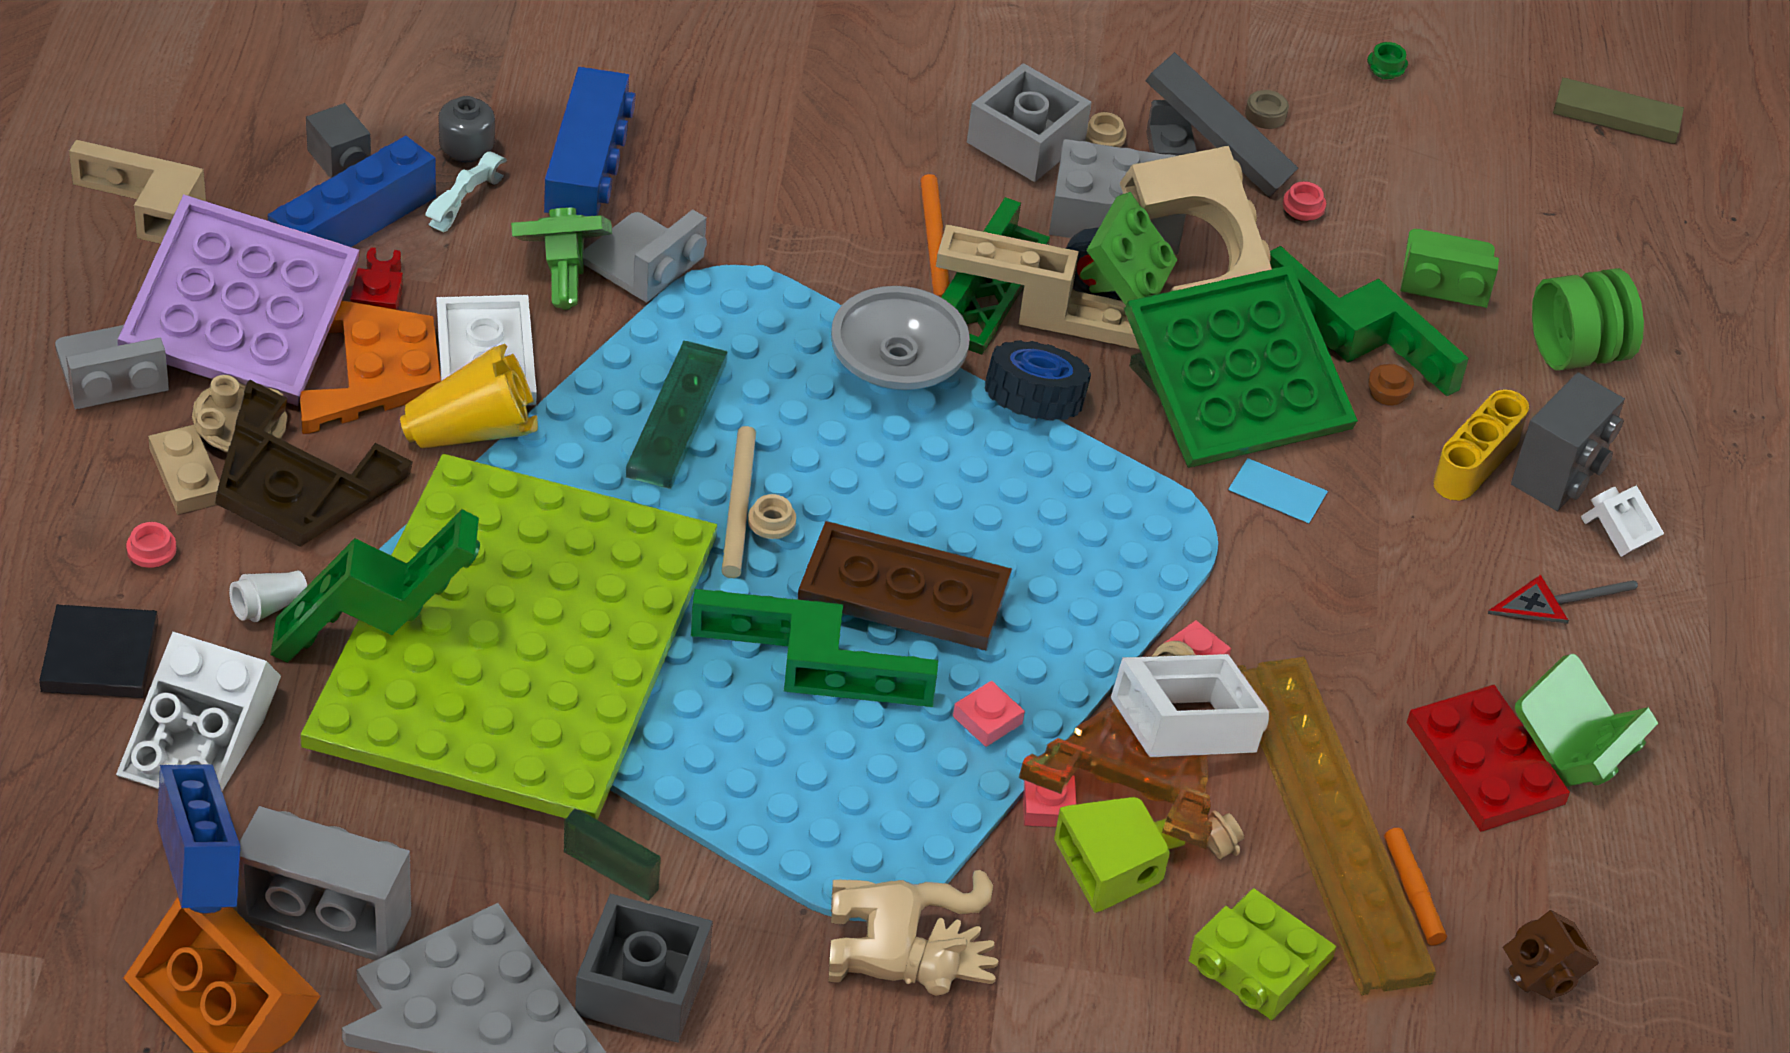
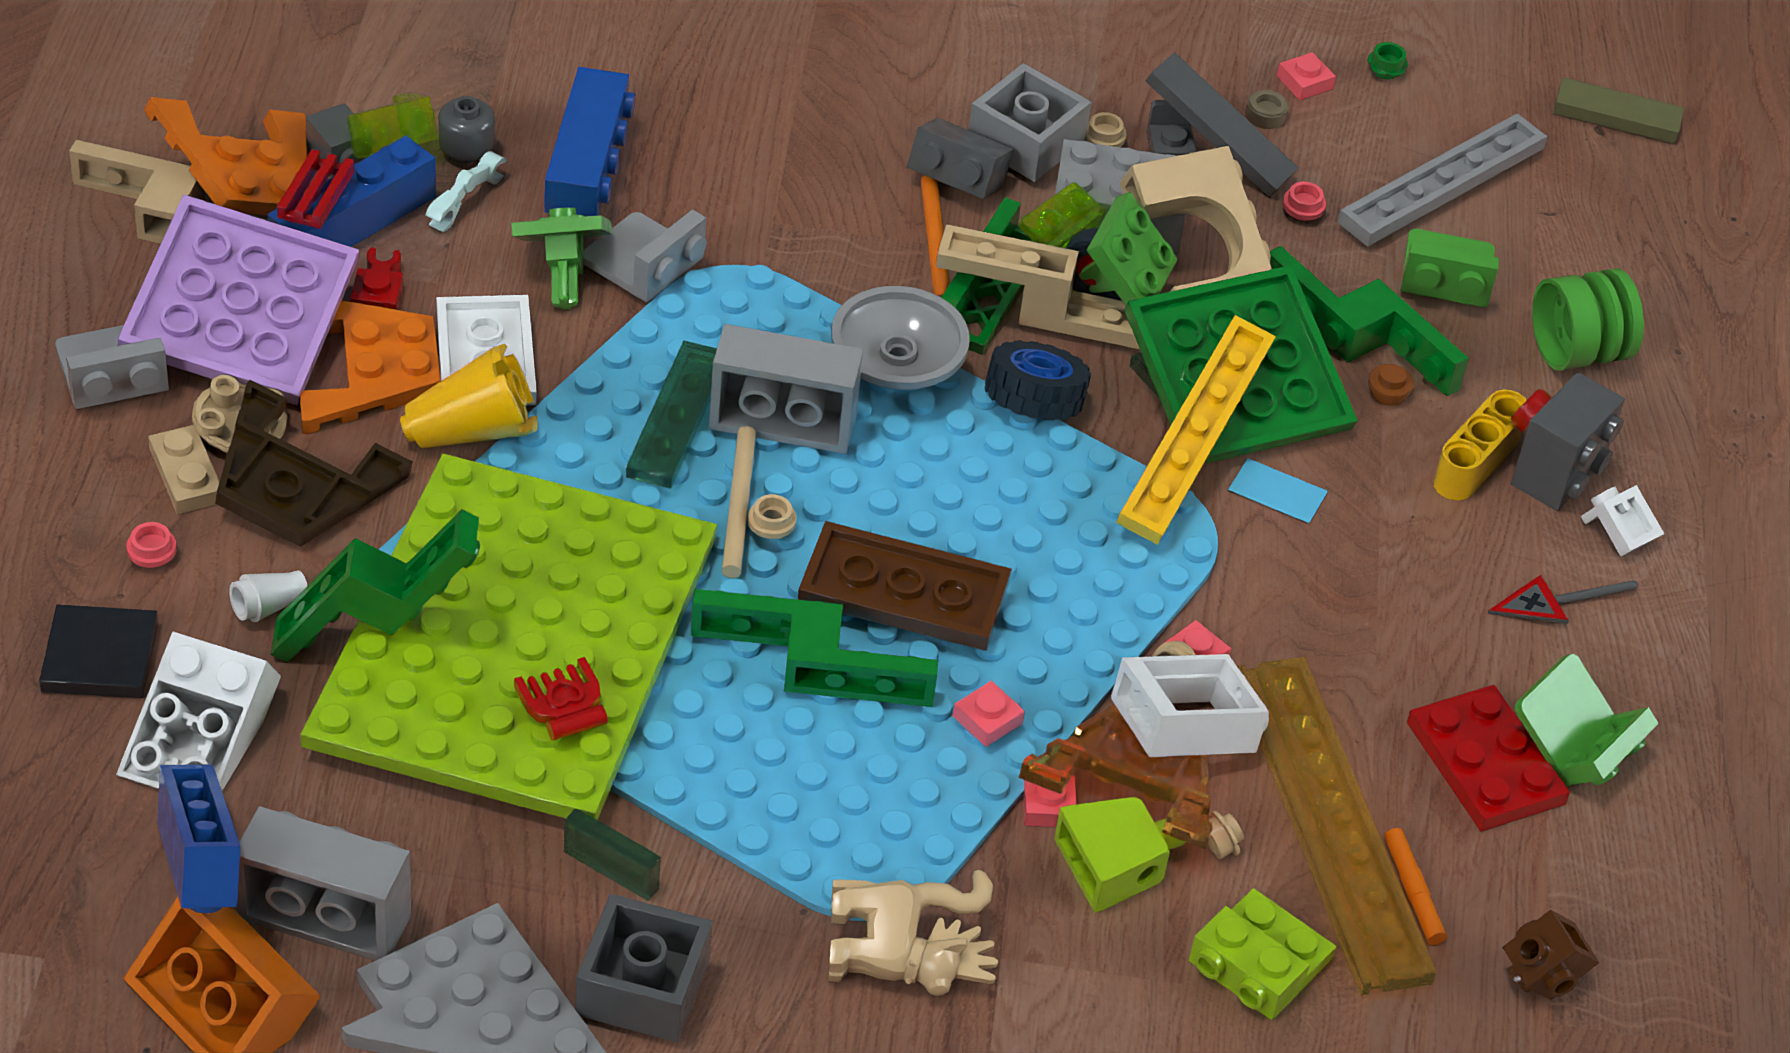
none -> orange wing [144,97,307,216]
none -> red tile [277,149,355,229]
none -> clear neon green bracket [347,92,438,159]
none -> red piece [514,657,608,741]
none -> light grey brick [709,324,864,454]
none -> dark grey brick [907,117,1014,199]
none -> clear neon green bracket [1018,182,1106,248]
none -> yellow plate [1116,315,1276,545]
none -> coral plate [1276,52,1336,100]
none -> light grey plate [1337,114,1547,247]
none -> red tile [1510,388,1552,433]

